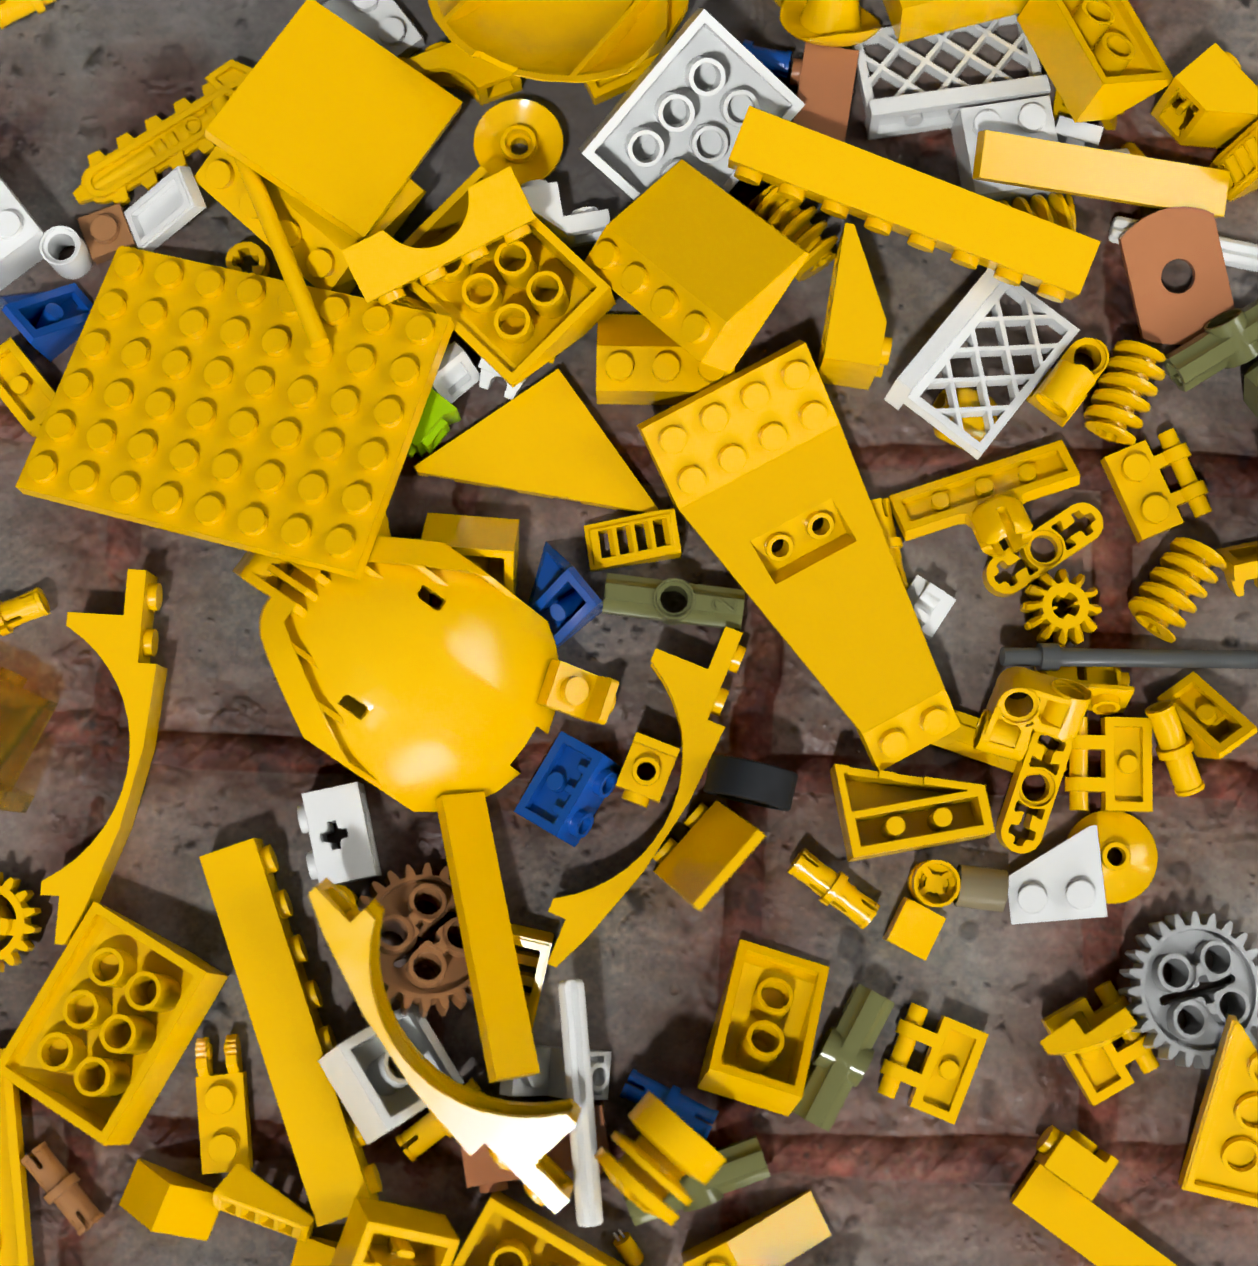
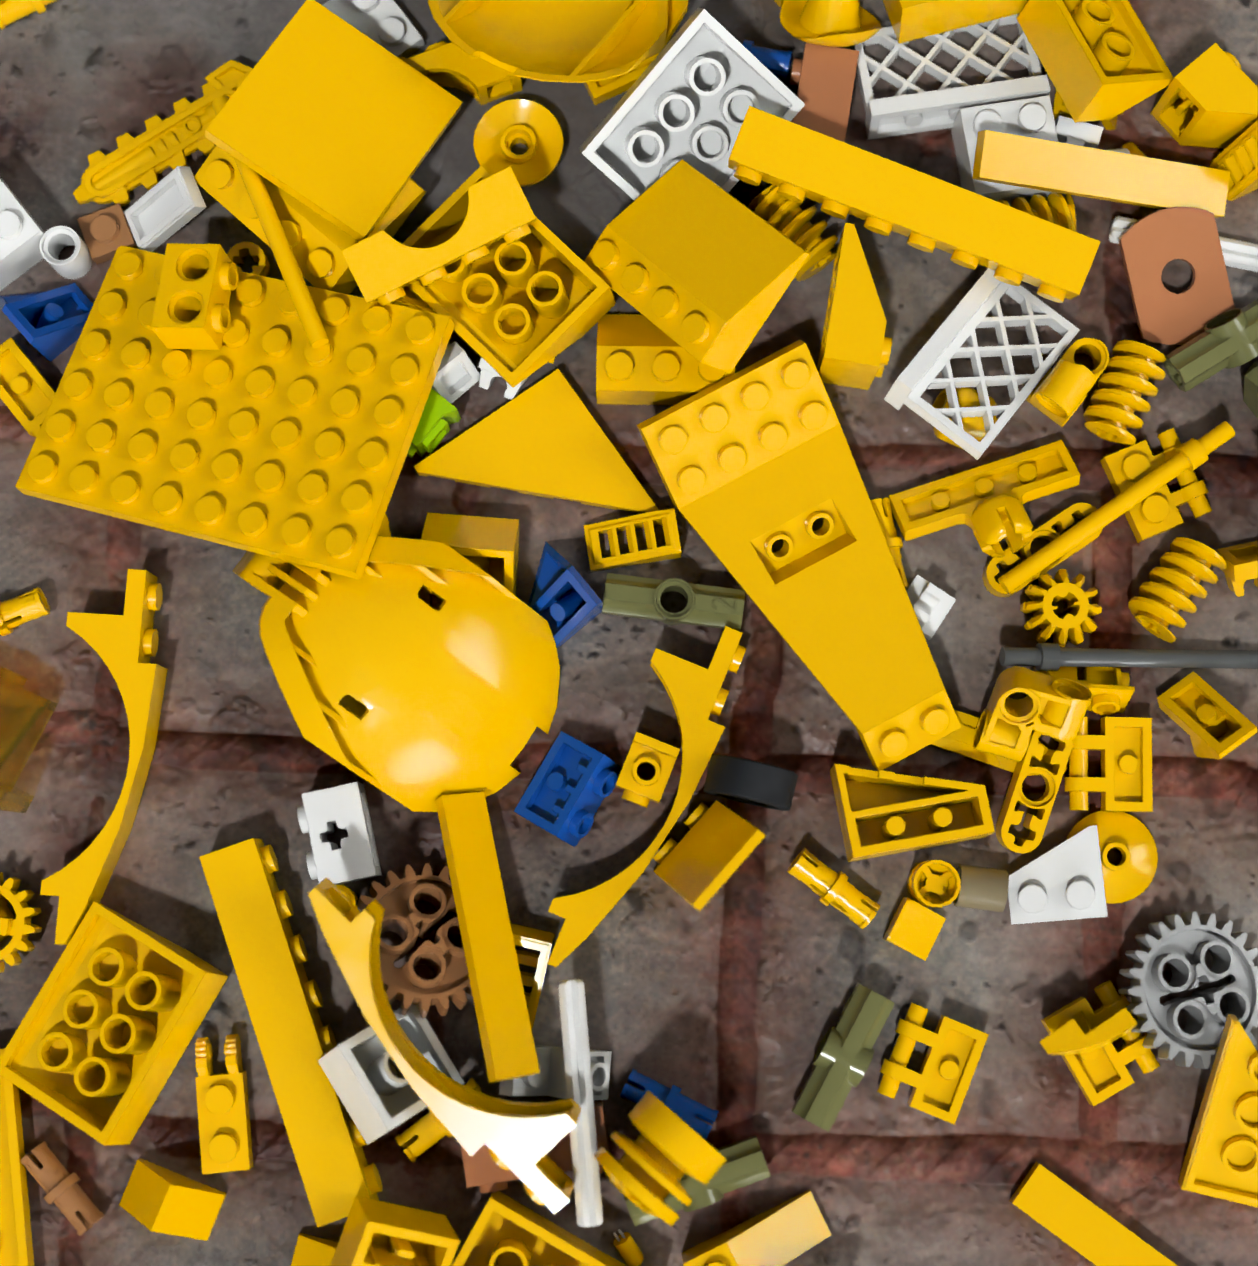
yellow slope [213,1163,314,1242] -> none
white slope [521,179,611,248] -> none
yellow bracket [537,659,619,725] -> none
yellow slope [697,939,830,1116] -> none
yellow brick [1034,1125,1119,1201] -> none
yellow pin [1145,700,1205,797] -> none
none -> yellow brick [150,243,238,350]
none -> yellow bar [998,421,1235,594]

